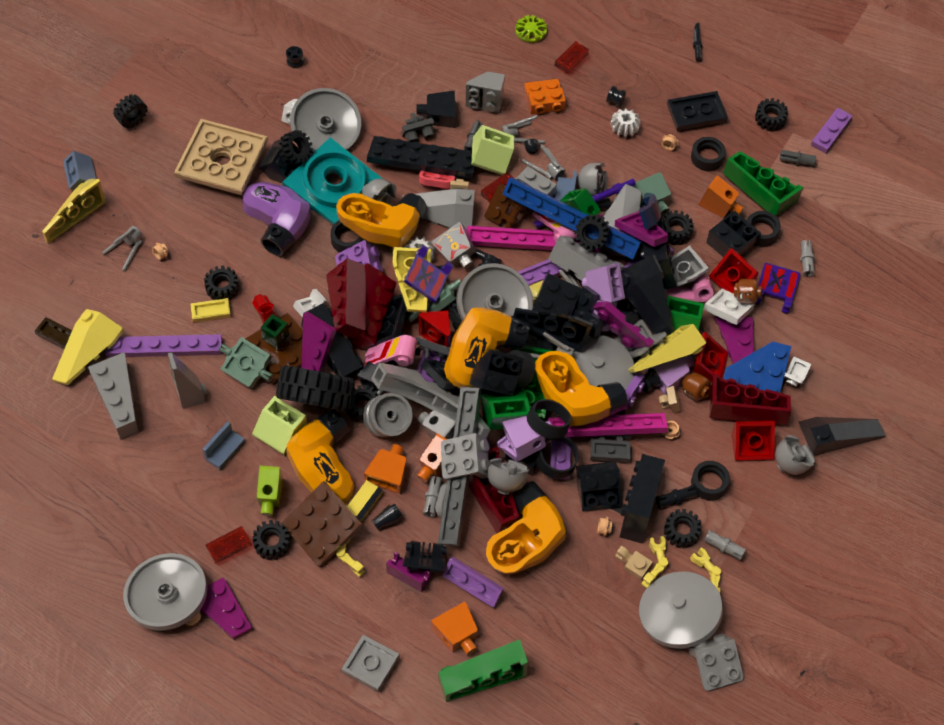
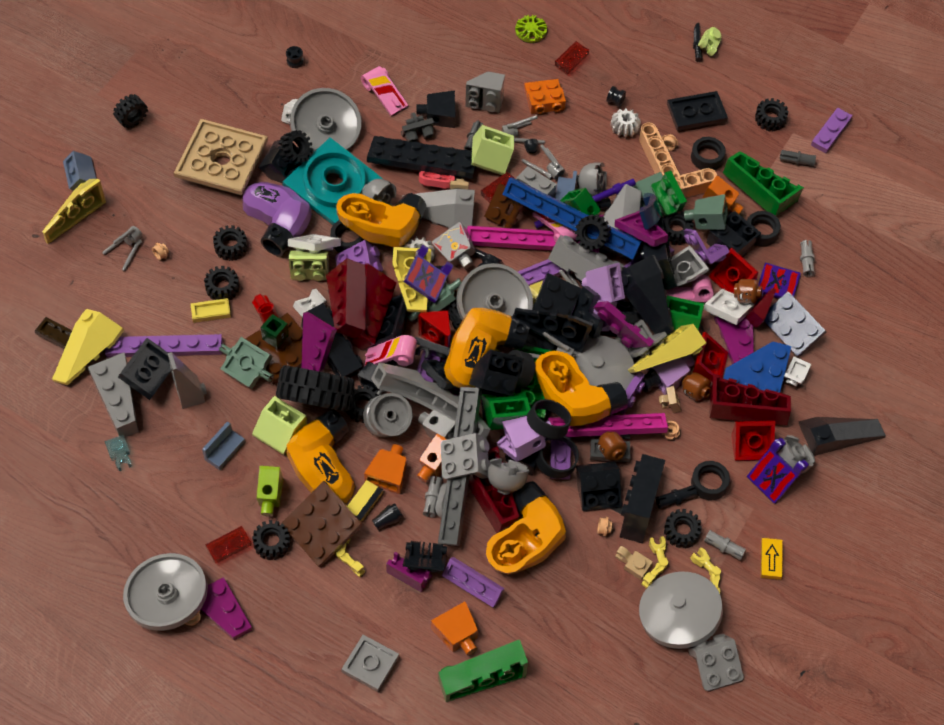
none -> clear light blue plate [105,435,132,471]
none -> black plate [118,338,171,400]
none -> black tyre [213,225,248,261]
none -> white plate [288,234,341,253]
none -> yellowish green slope [289,251,329,281]
none -> bright pink door [361,66,408,116]
none -> dark orange head [597,432,627,461]
none -> light nougat beam [639,123,717,198]
none -> green bracket [651,170,687,216]
none -> medium lavender bracket [683,229,730,264]
none -> sand green torso [684,194,728,229]
none -> yellowish green plate [698,27,722,57]
none -> dark red slope [746,288,776,328]
none -> flag [746,438,809,504]
none -> yellow tile [761,538,782,580]
none -> plate [764,291,827,358]

